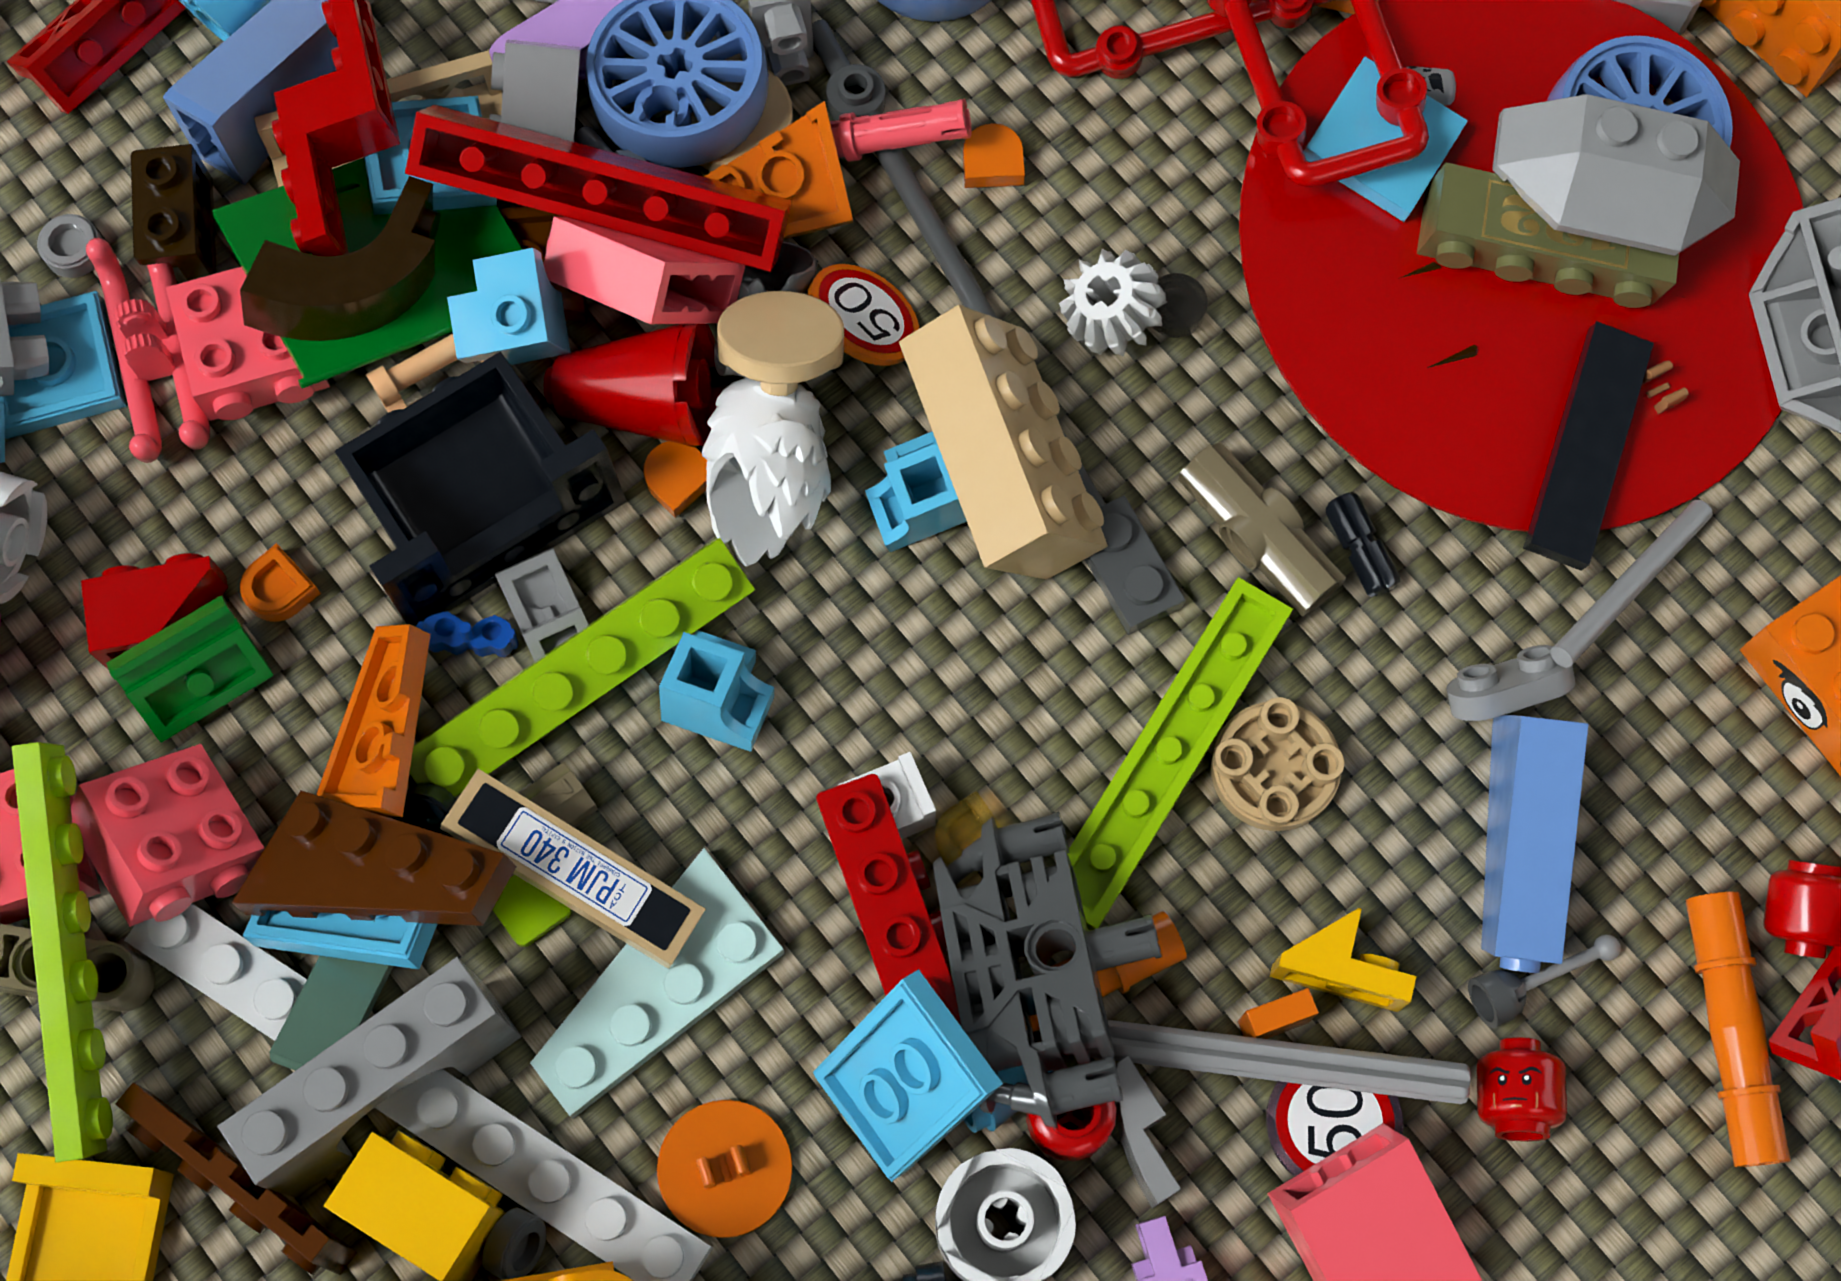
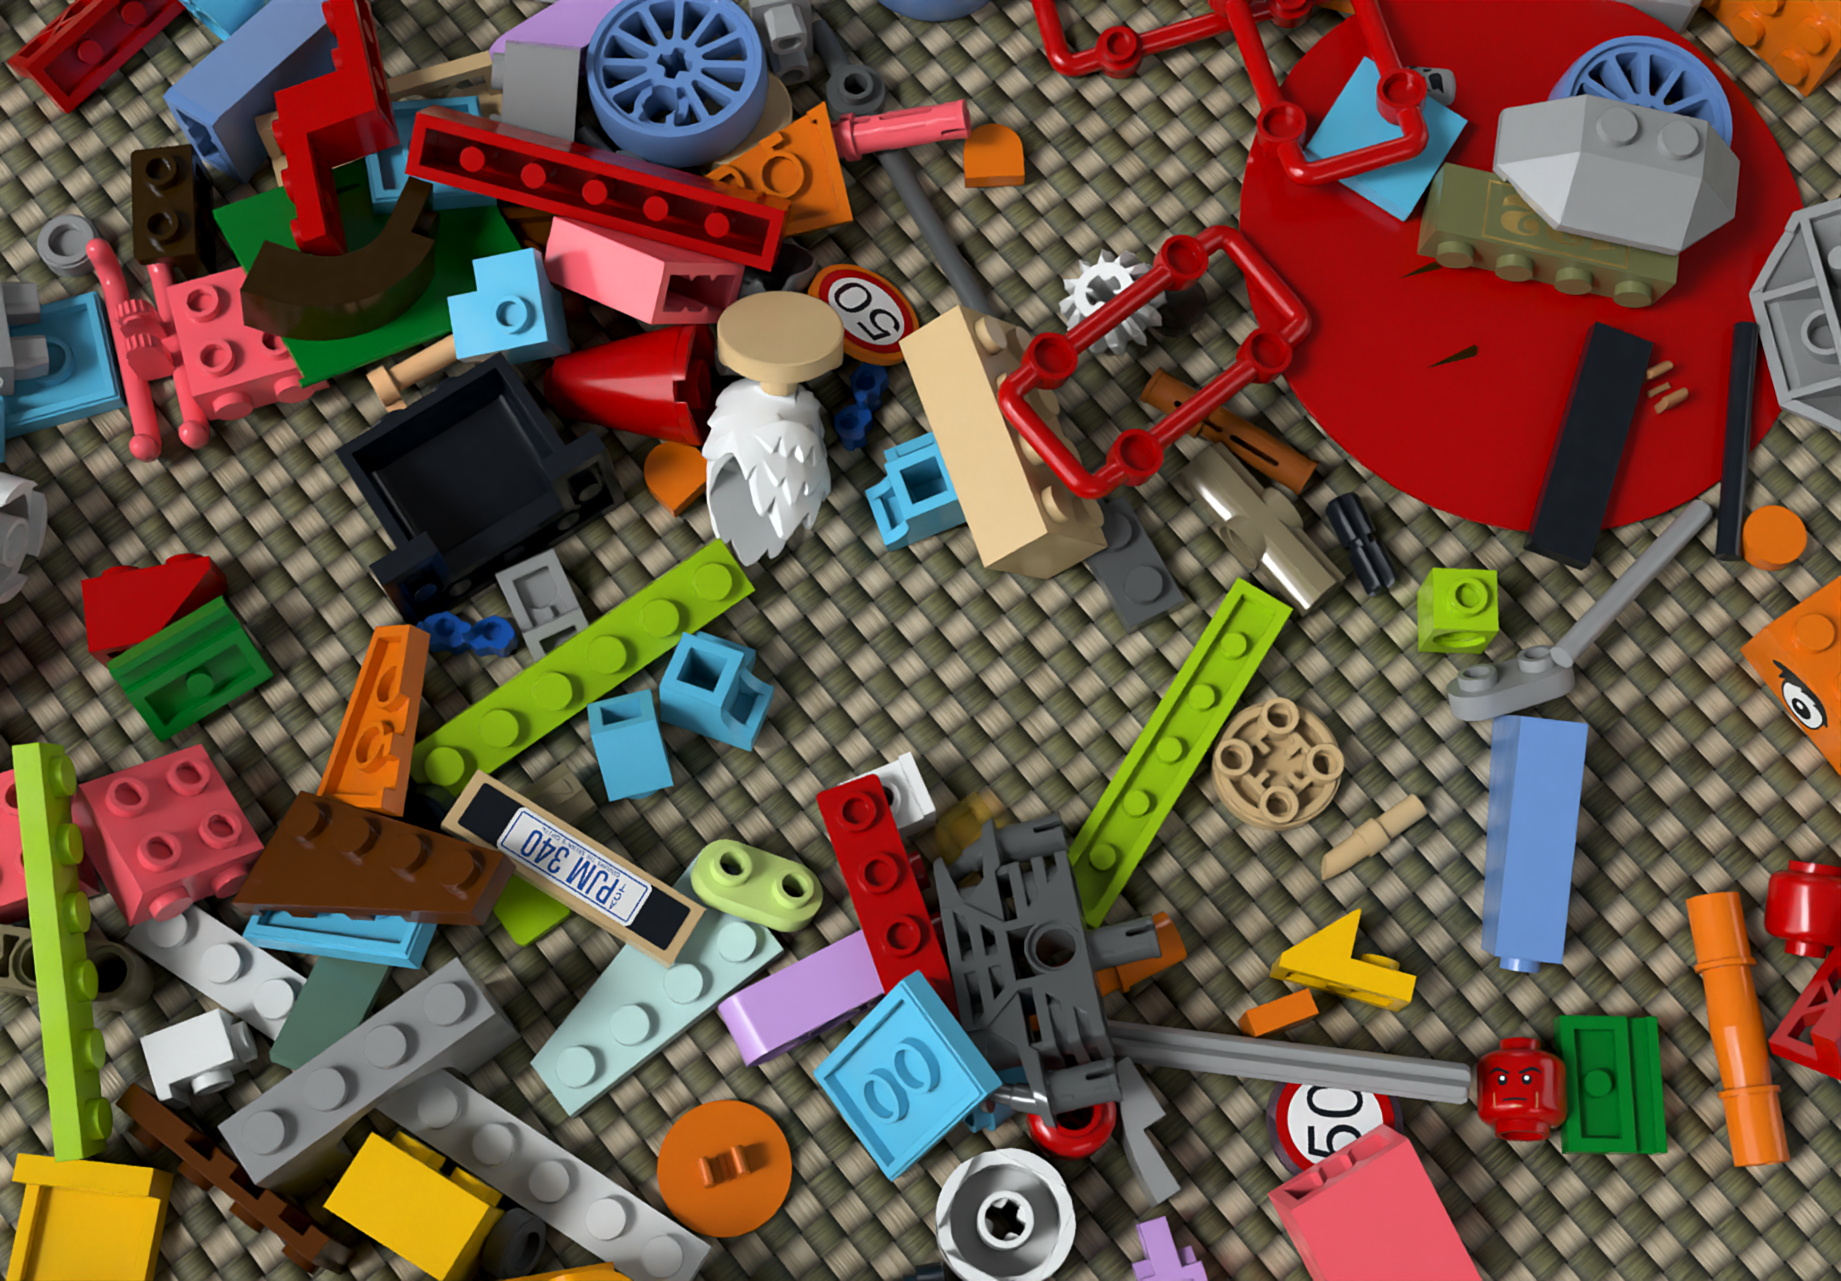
orange tile [240,543,321,622] -> none
hinge [1468,934,1621,1028] -> none
none -> white brick [140,1008,258,1110]
none -> medium azure brick [587,689,674,801]
none -> yellowish green plate [691,839,823,932]
none -> lavender beam [718,929,885,1068]
none -> blue piece [834,362,889,451]
none -> red bar [997,225,1312,500]
none -> dark orange pin [1139,367,1319,496]
none -> tan piece [1321,794,1427,880]
none -> lime brick [1417,568,1499,654]
none -> green plate [1553,1015,1668,1155]
none -> black bar [1715,321,1759,561]
none -> orange tile [1741,505,1807,571]

